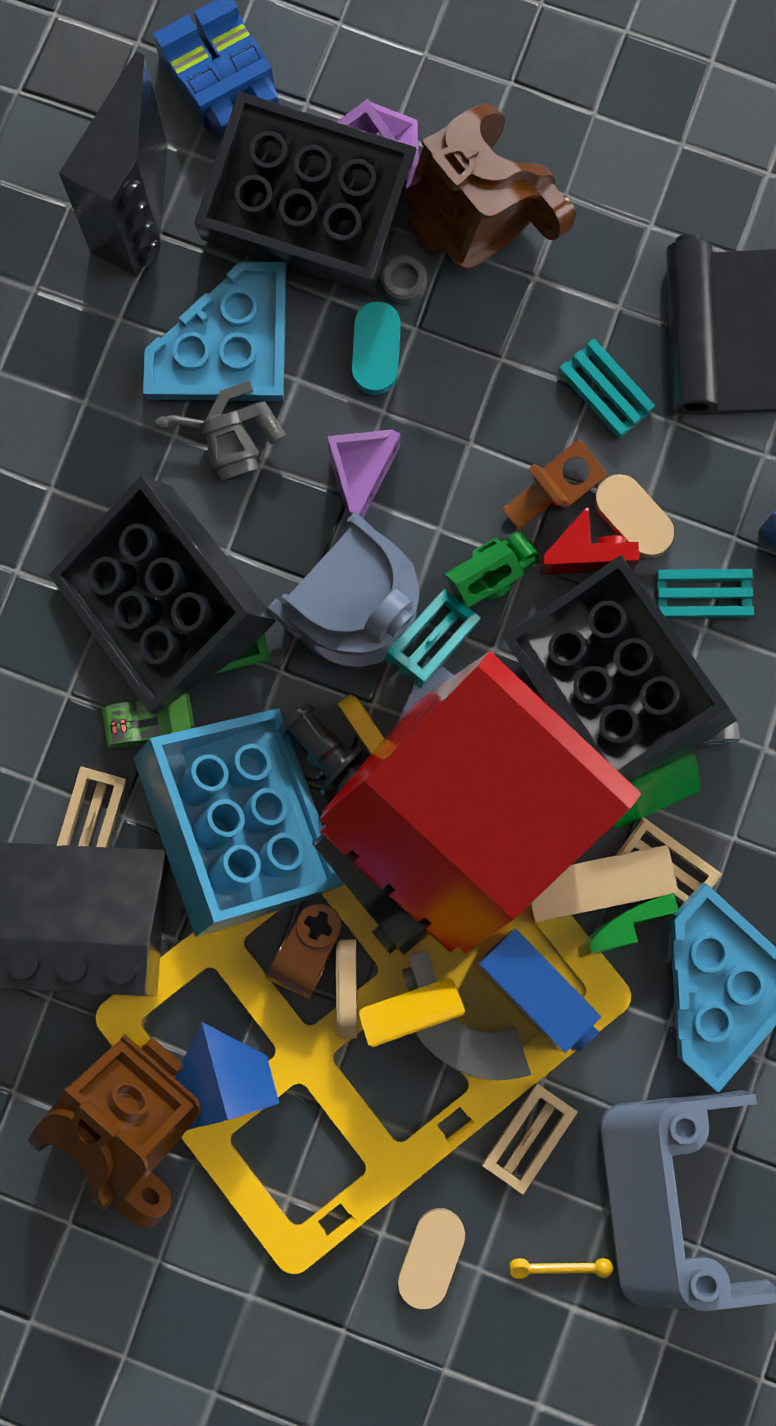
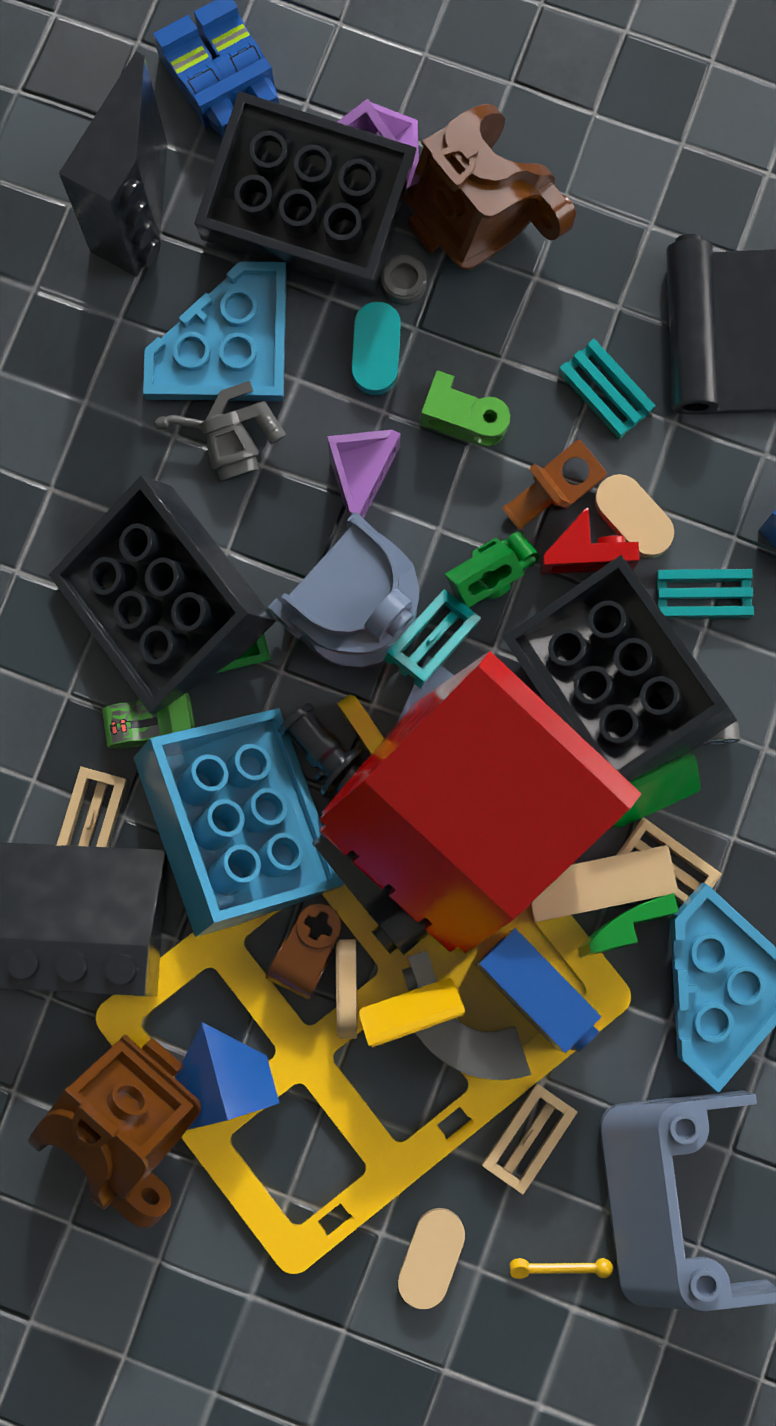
none -> bright green leg [419,370,511,447]

